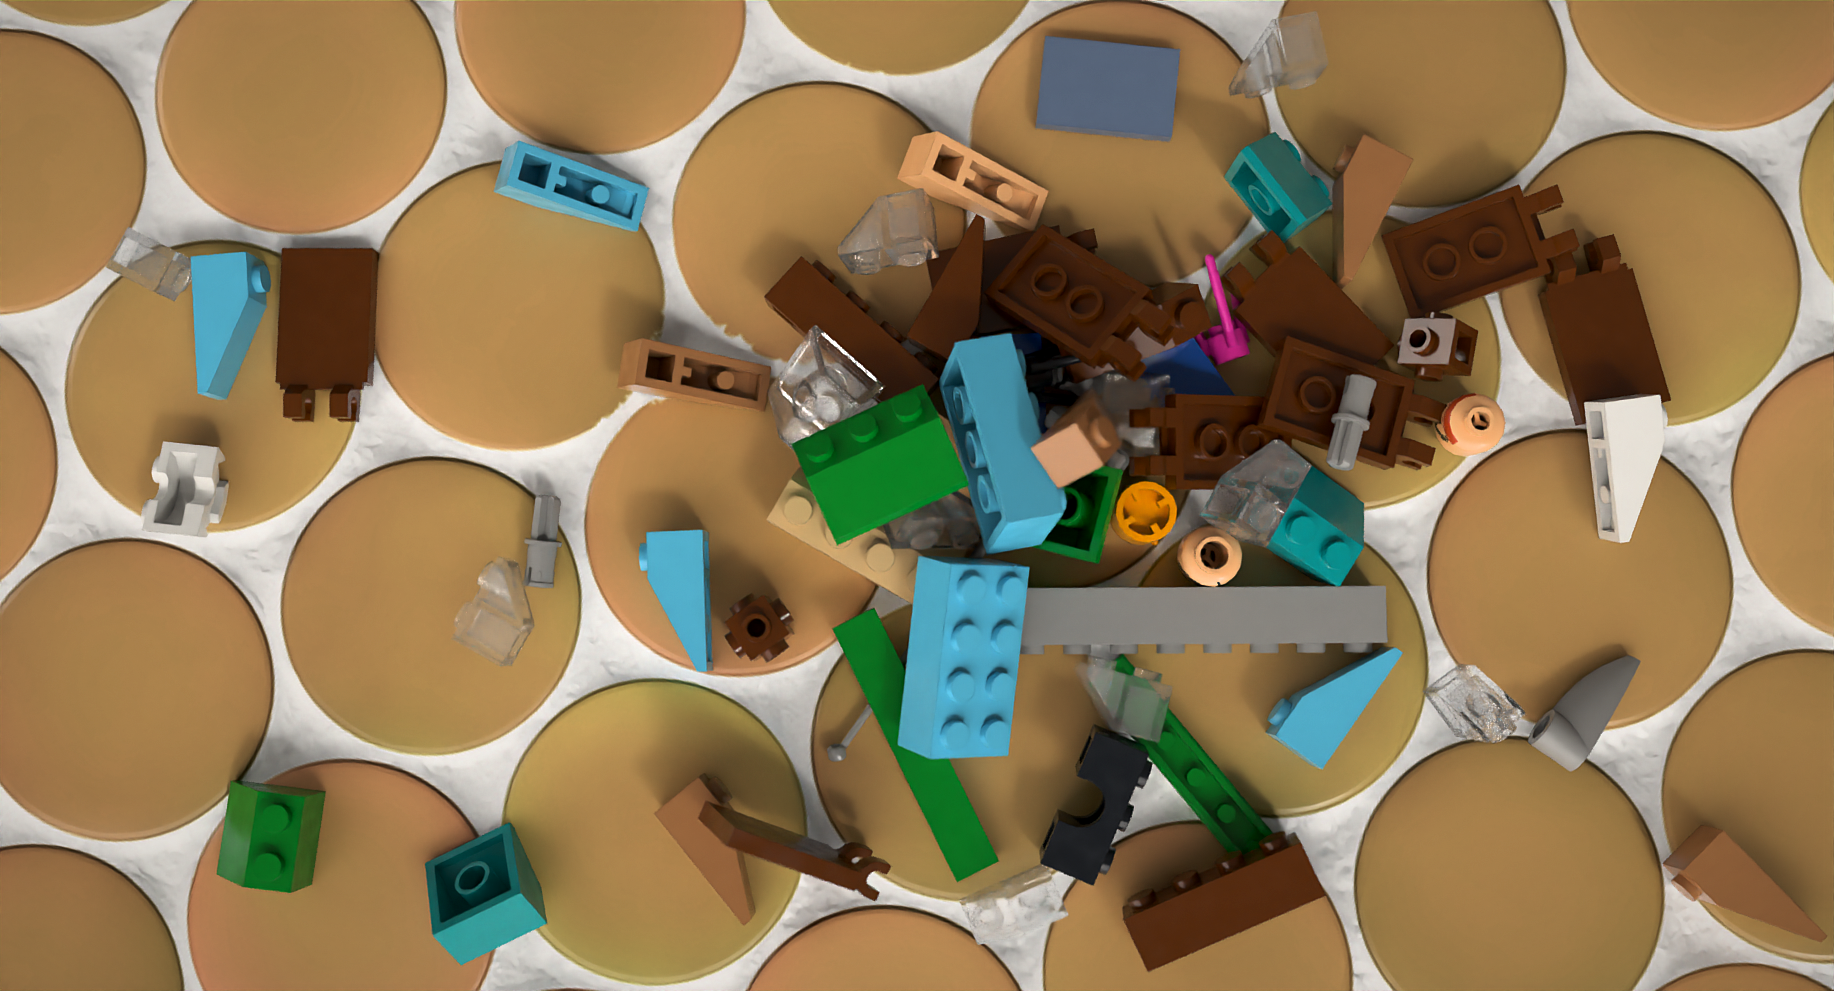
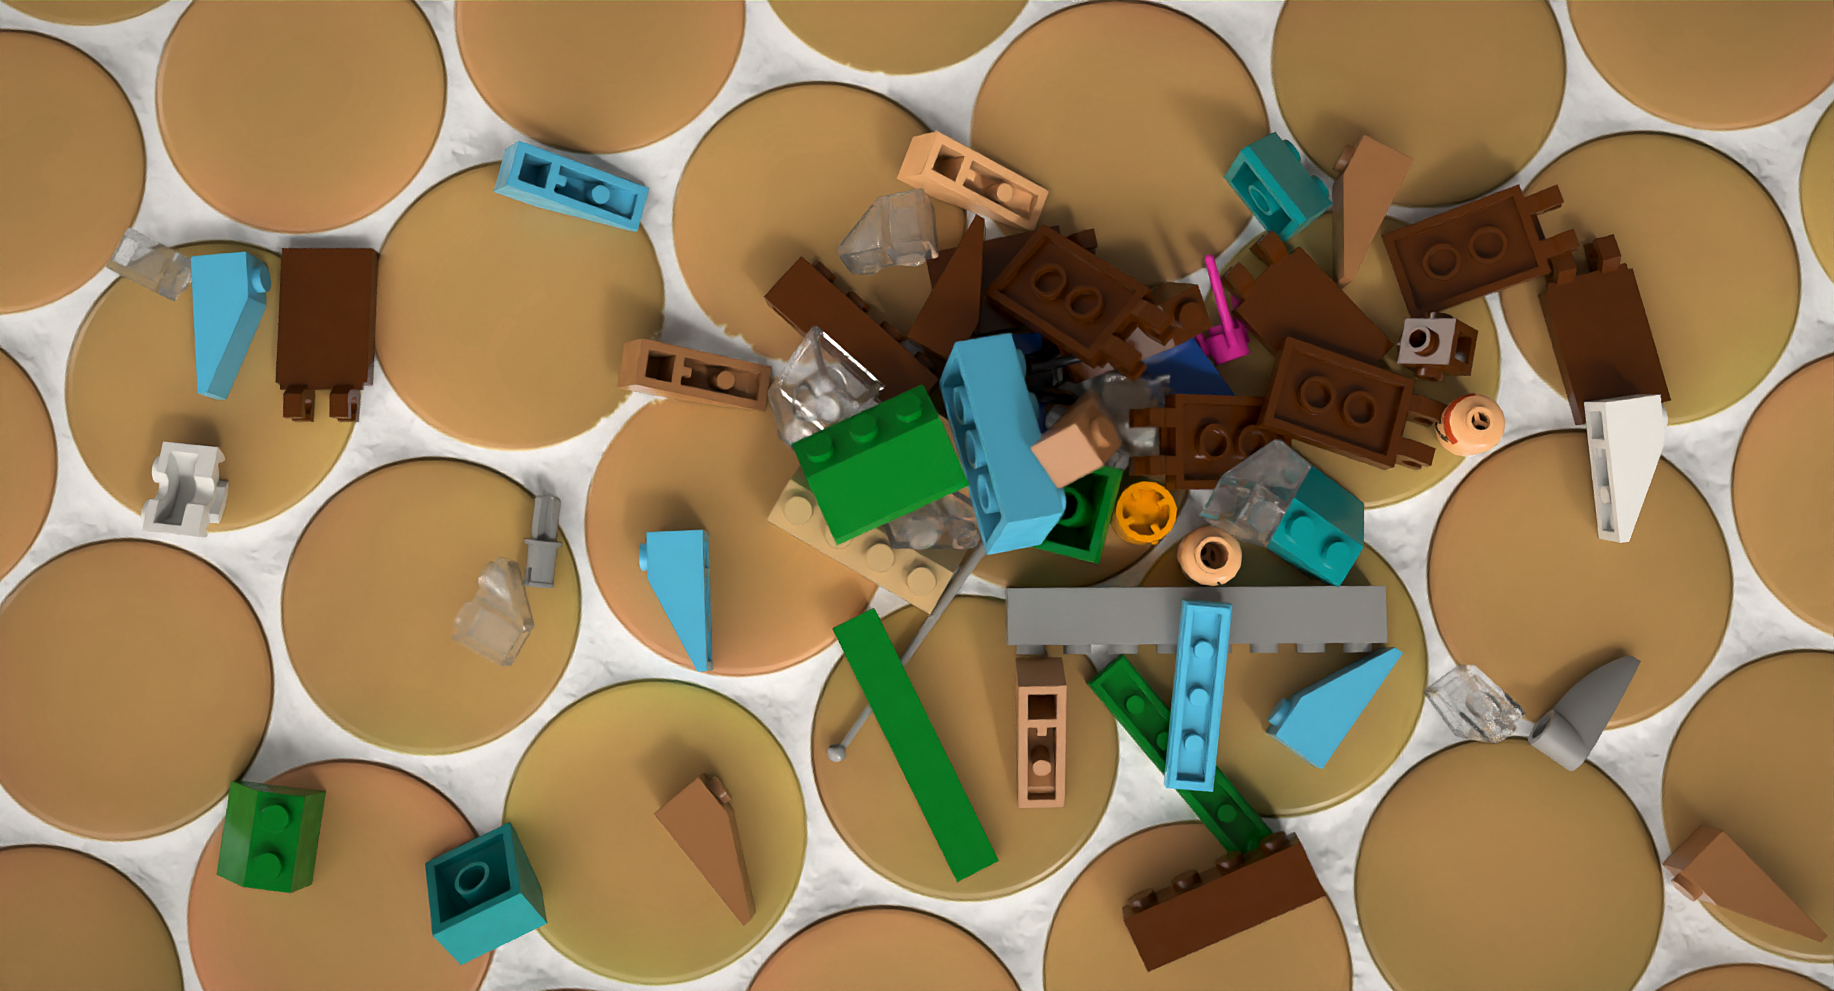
reddish brown tile [698,801,891,901] -> none
reddish brown brick [724,593,795,663] -> none
medium azure brick [898,556,1029,759] -> none
clear slope [959,864,1069,945] -> none
sand blue tile [1035,36,1180,142] -> none
black arch [1039,724,1153,886] -> none
clear slope [1074,655,1173,743] -> none
clear slope [1228,11,1329,98] -> none
light grey axle [1326,374,1377,471] -> none
none -> medium nougat slope [1015,657,1067,808]
none -> medium azure tile [1164,599,1232,792]

